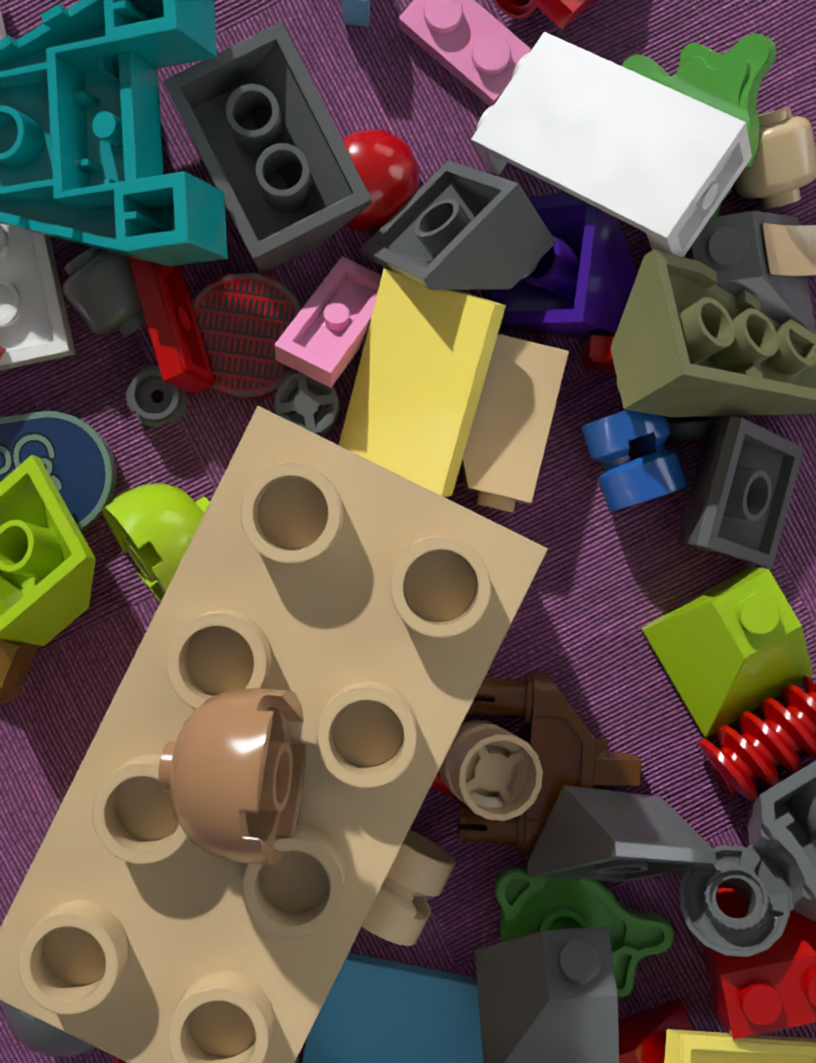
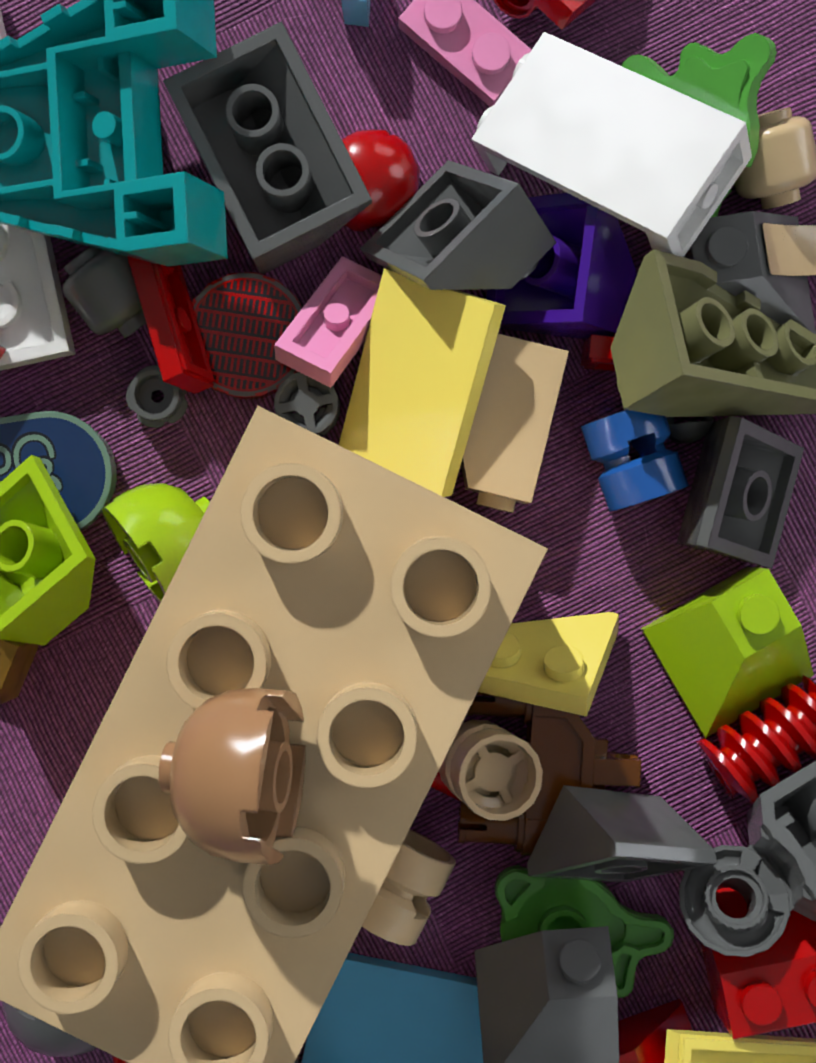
none -> light yellow wing [478,612,619,717]

